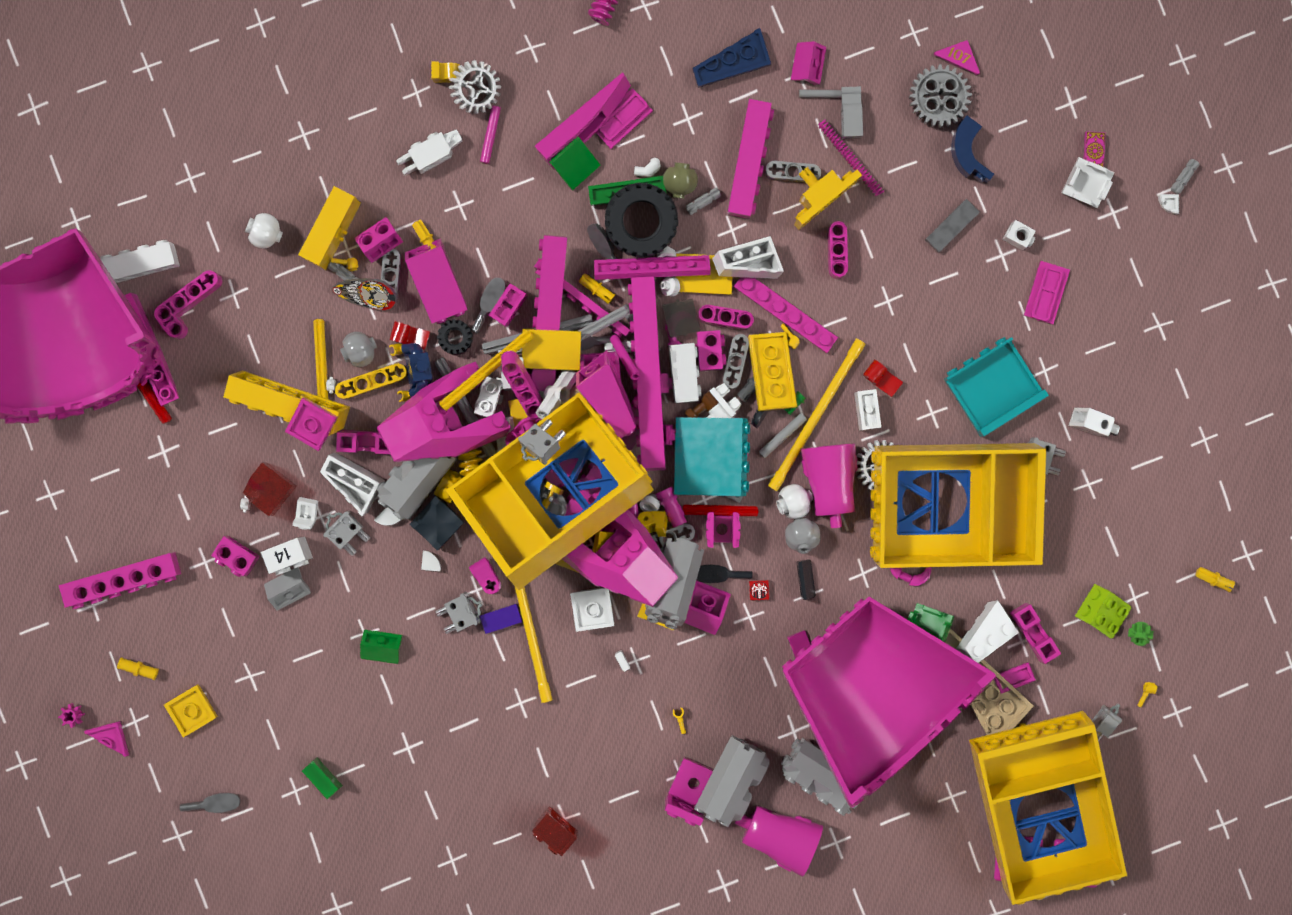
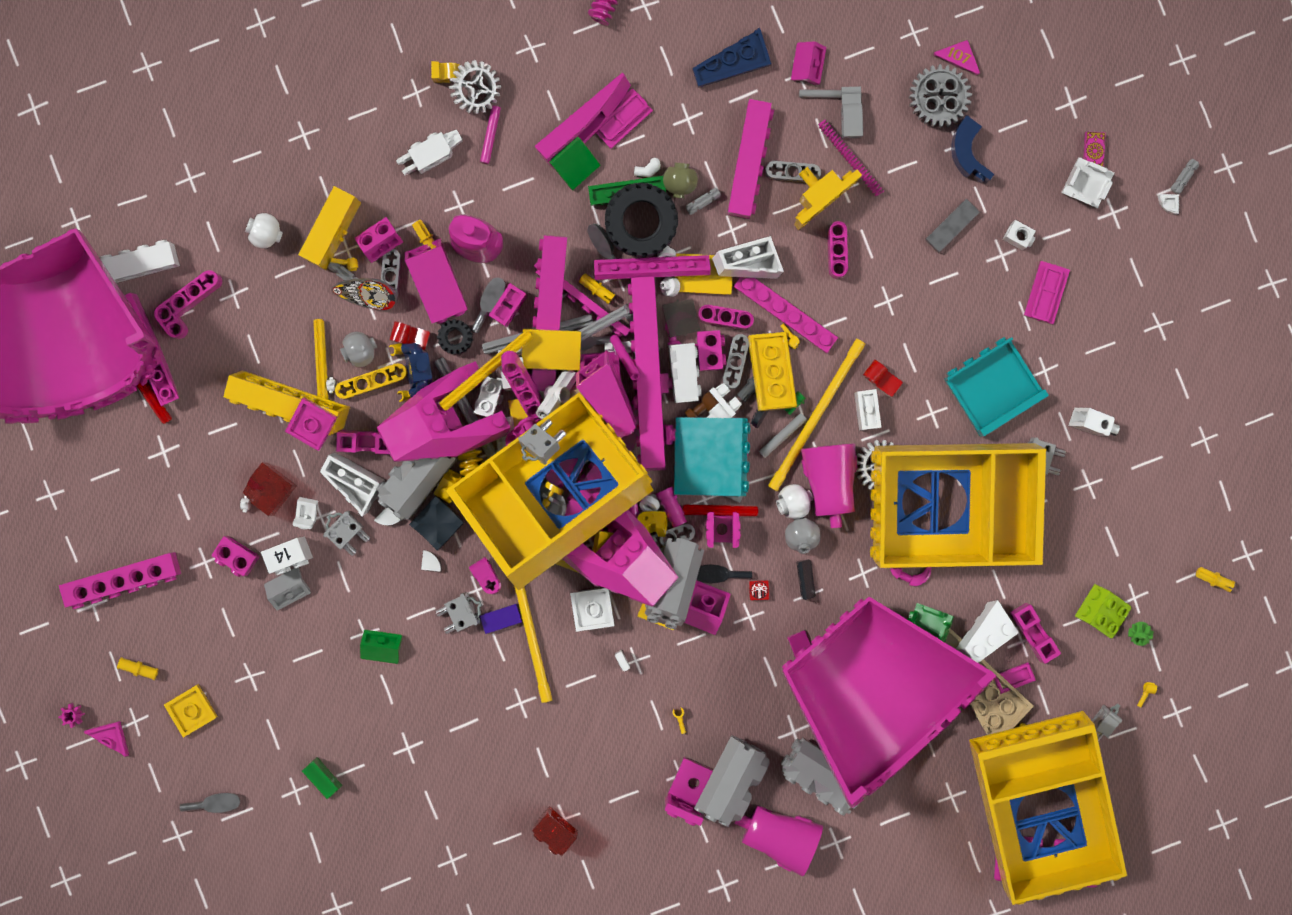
none -> dark pink torso [449,214,503,263]

